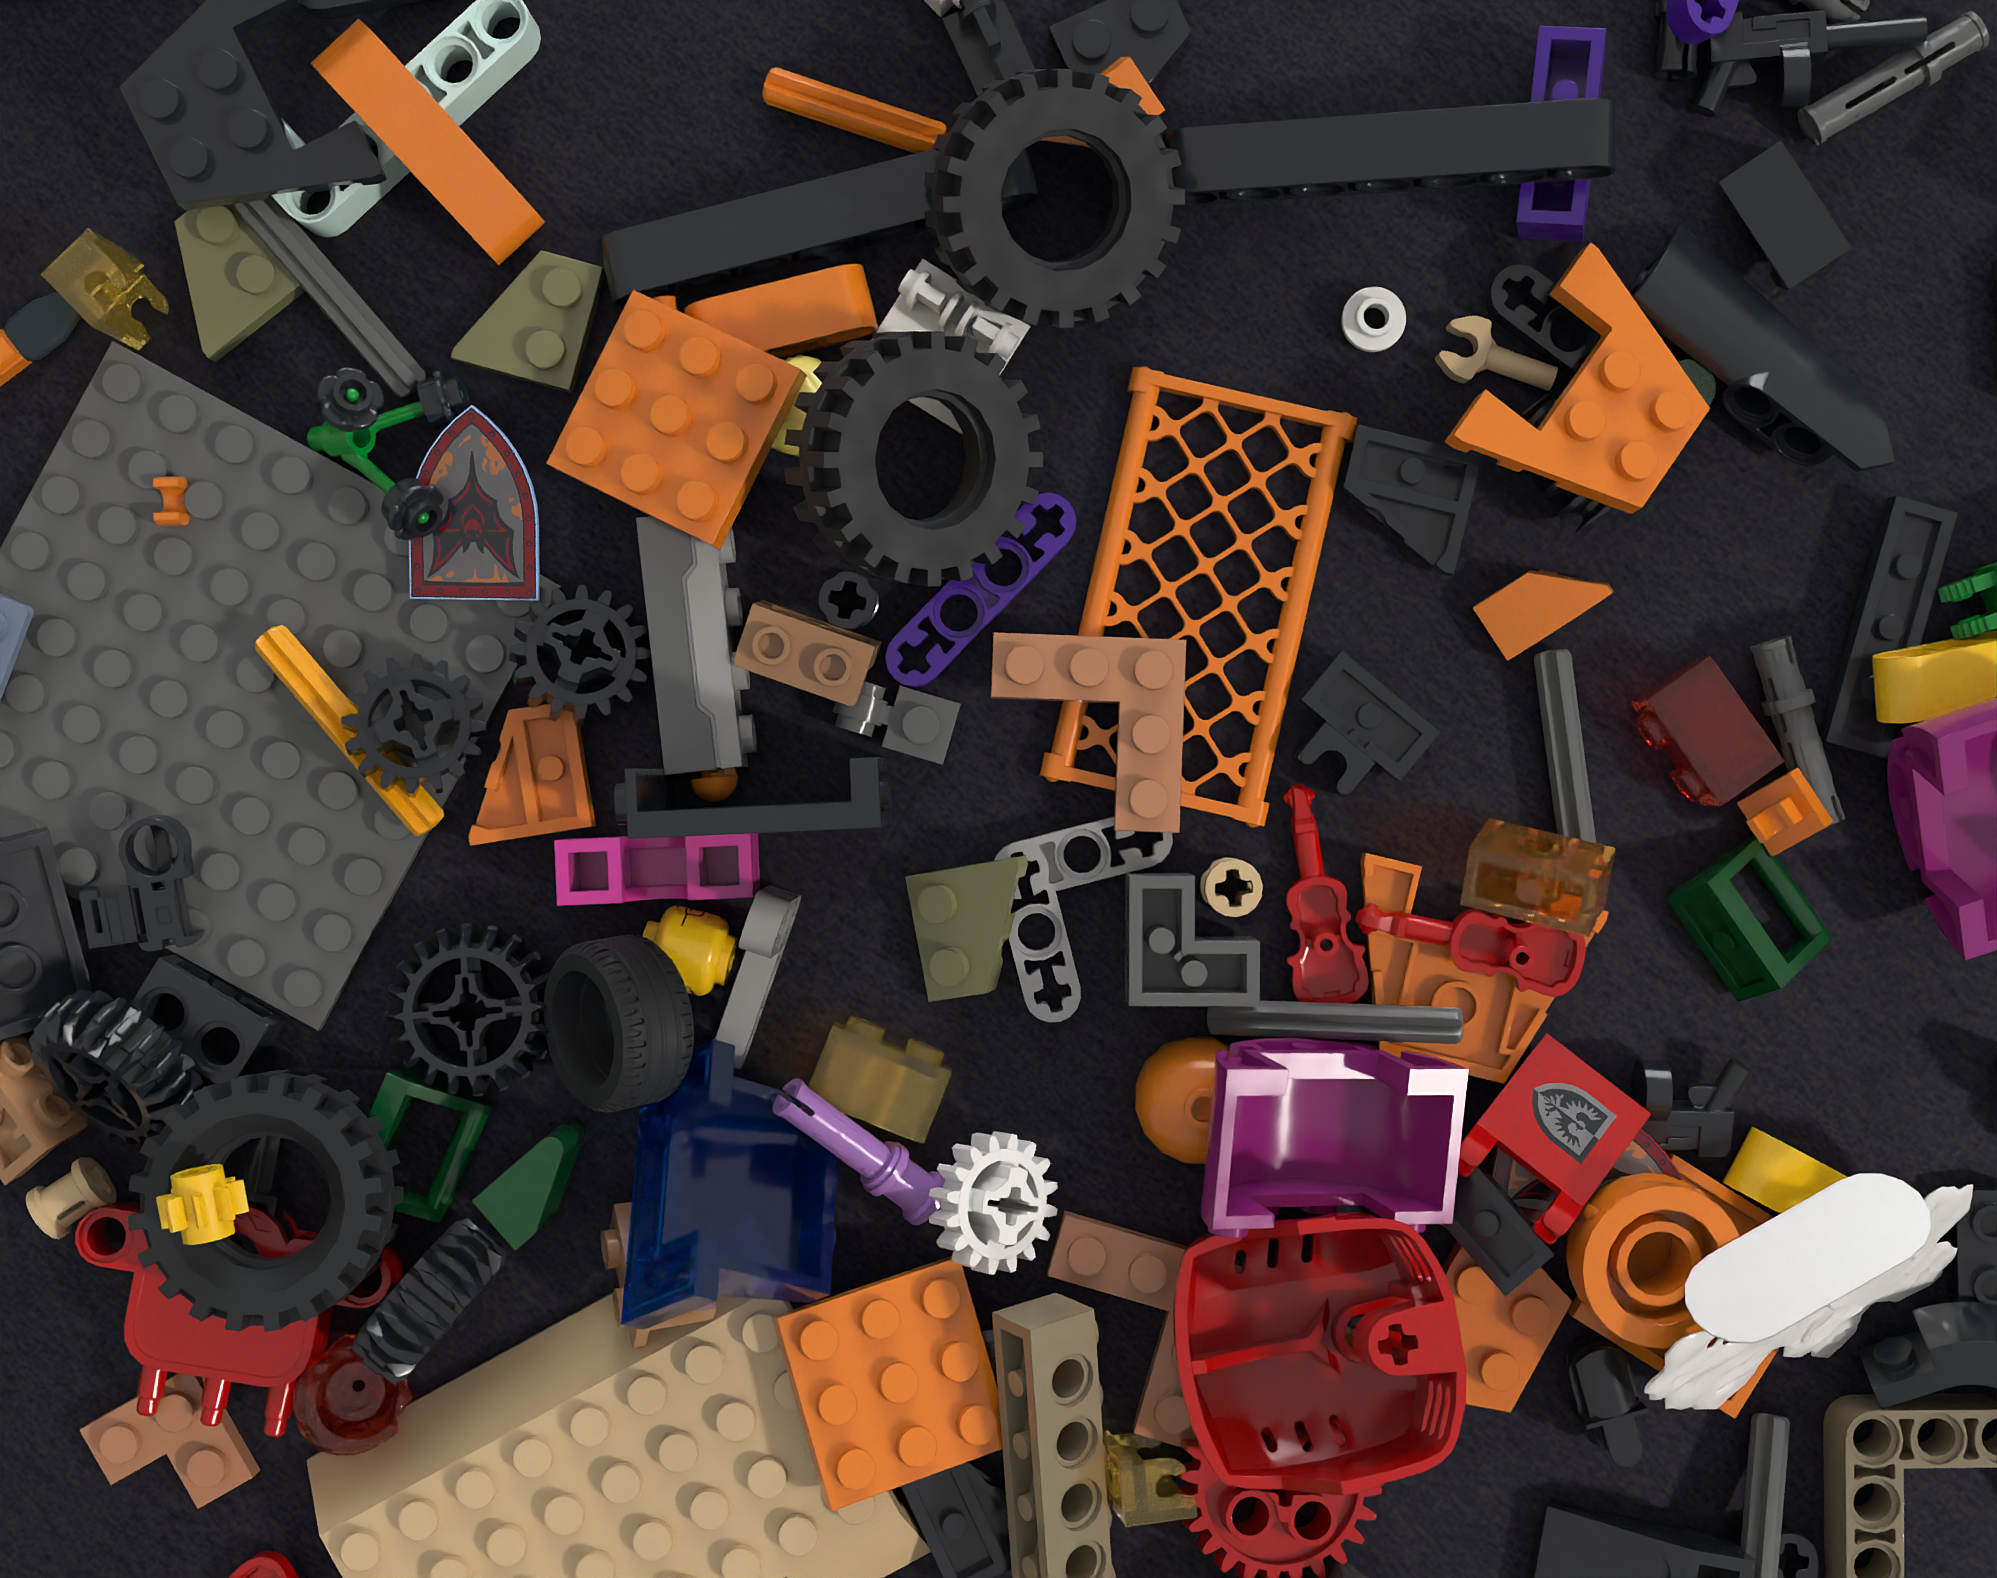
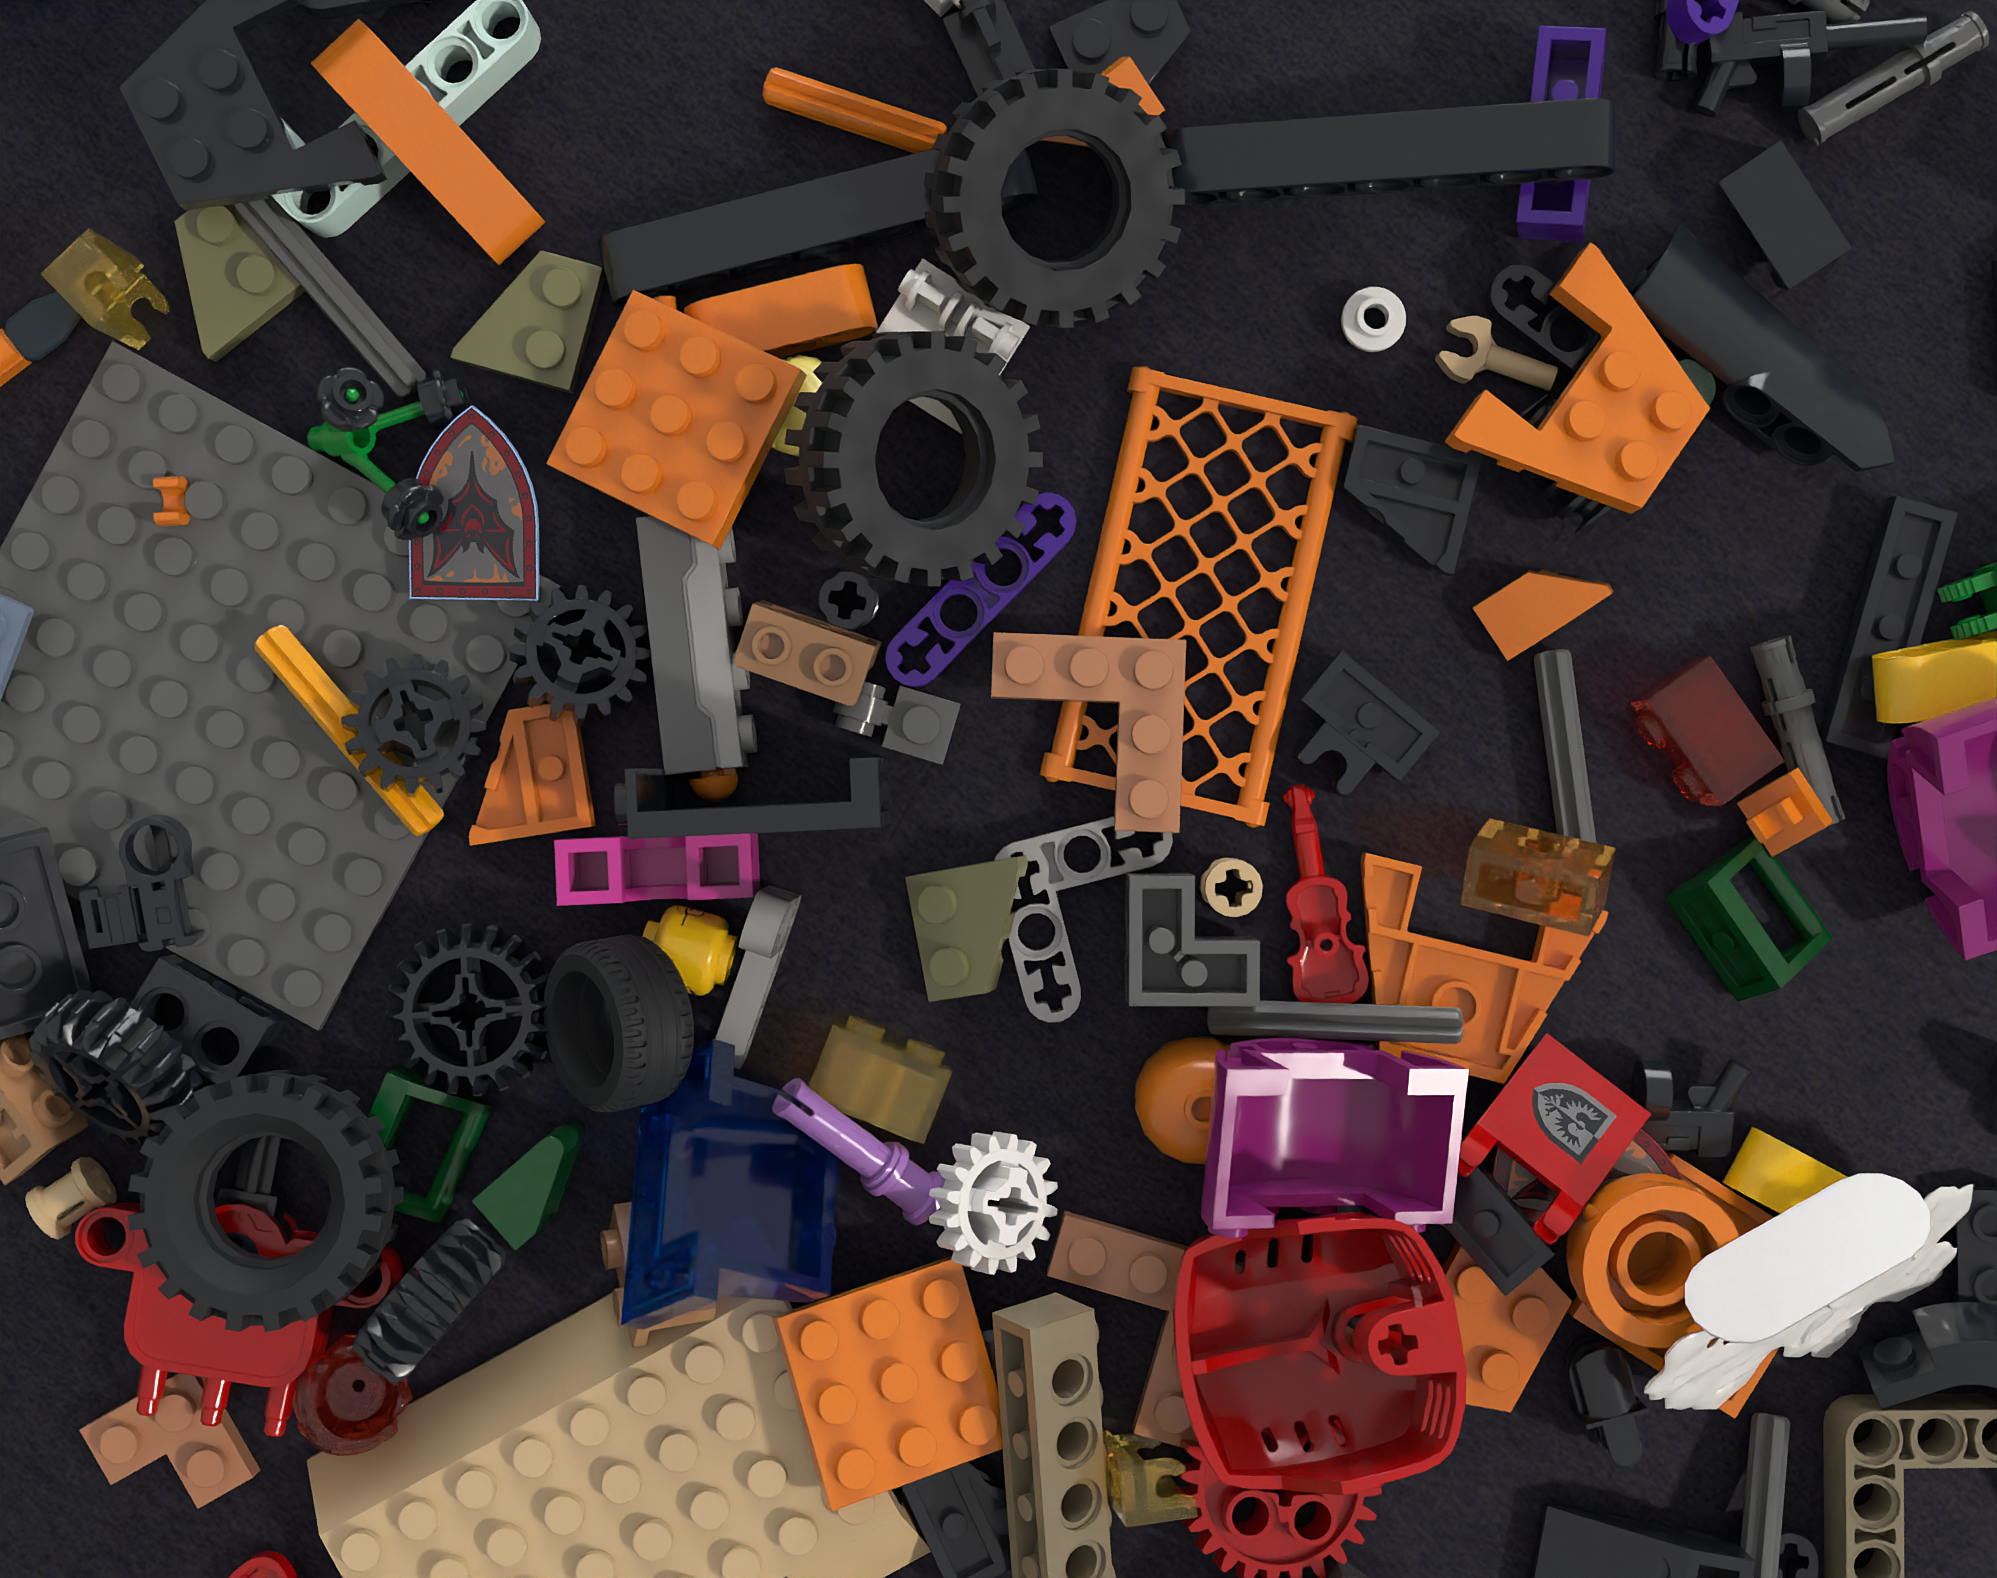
yellow gear [156,1164,249,1245] -> none
red piece [1356,903,1586,997] -> none

